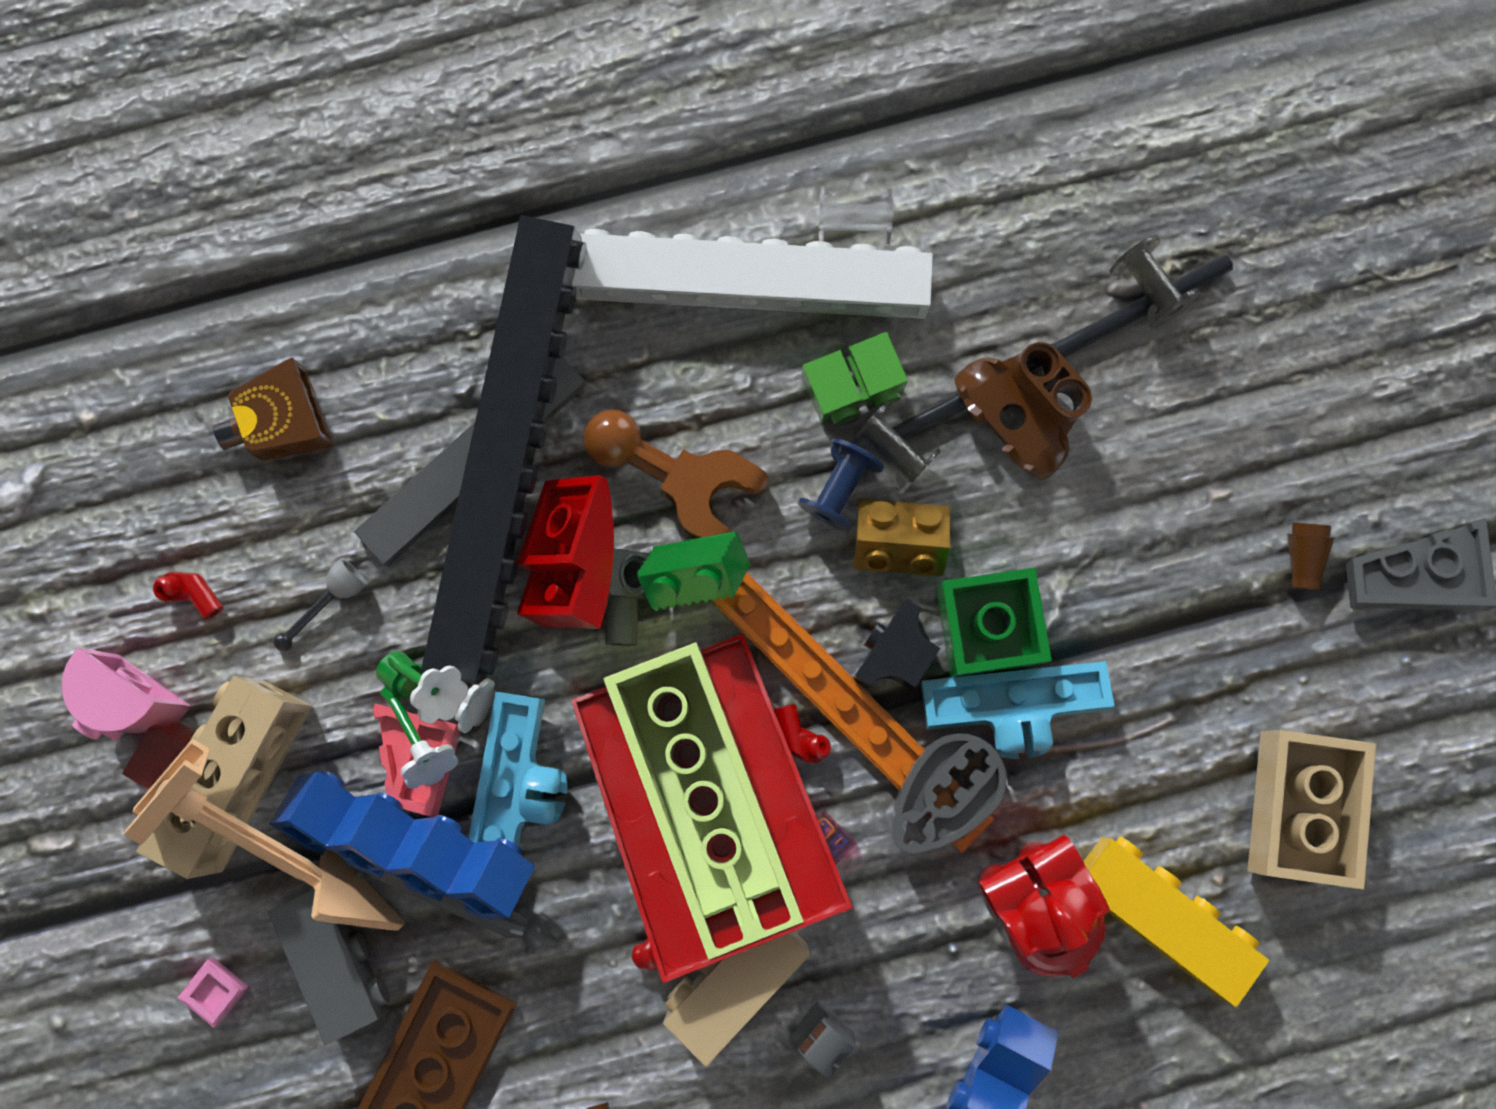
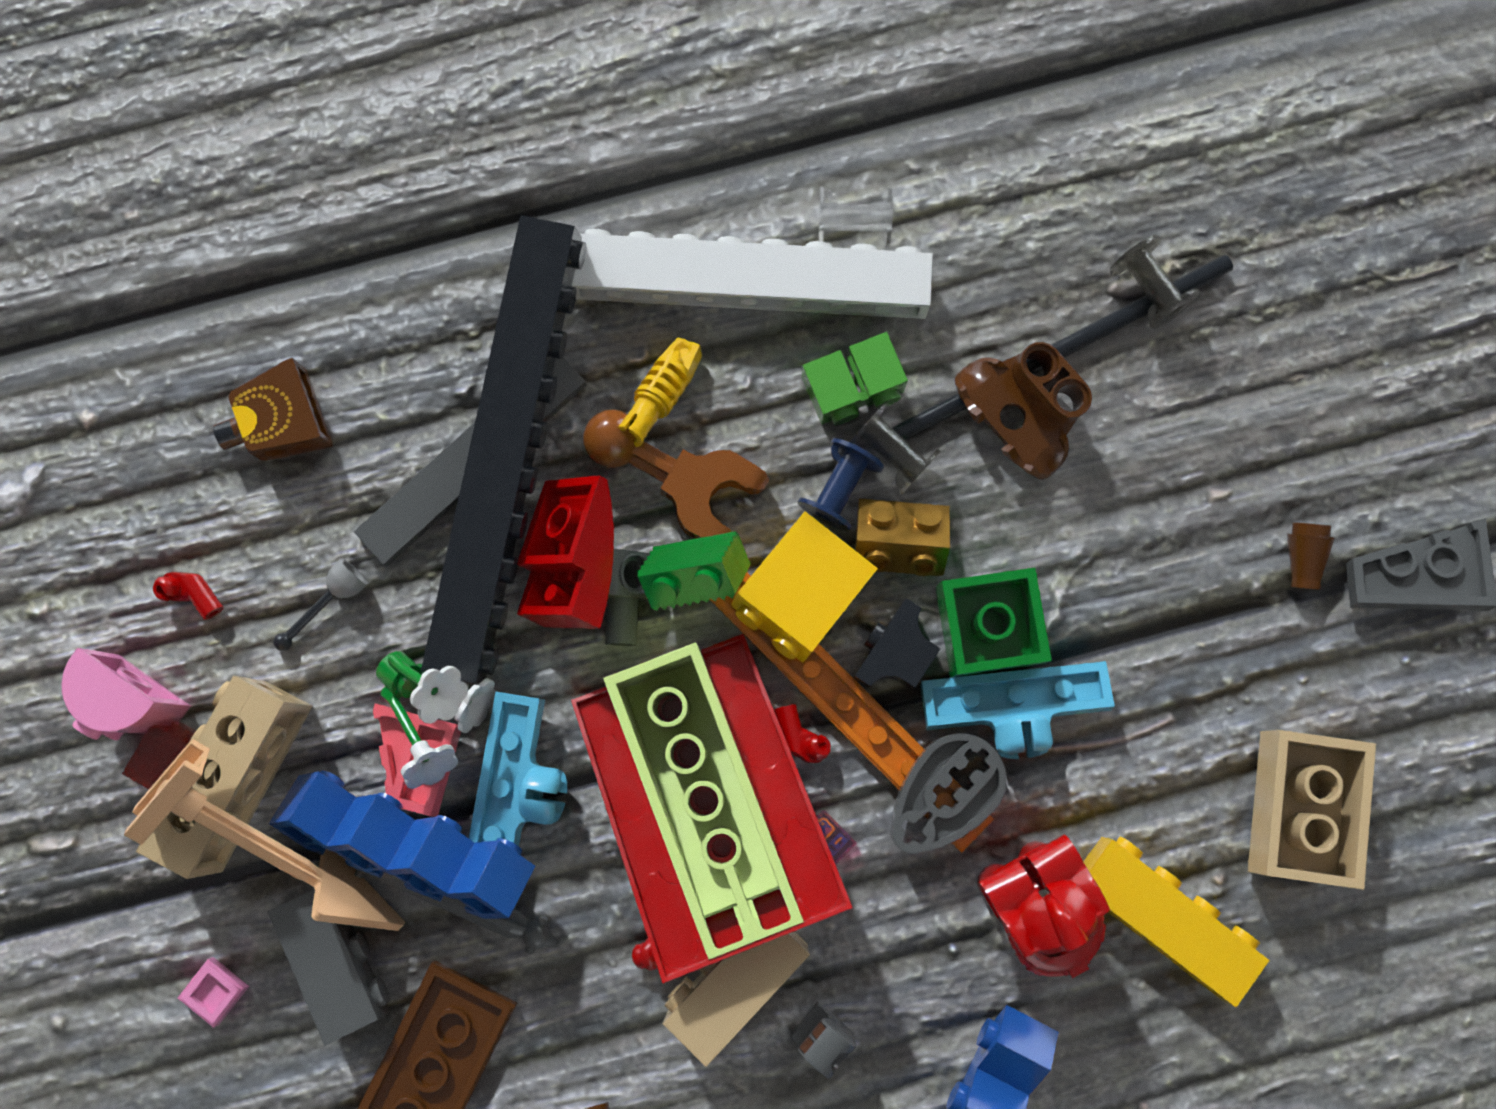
none -> yellow hinge [618,338,702,447]
none -> yellow brick [731,511,878,663]

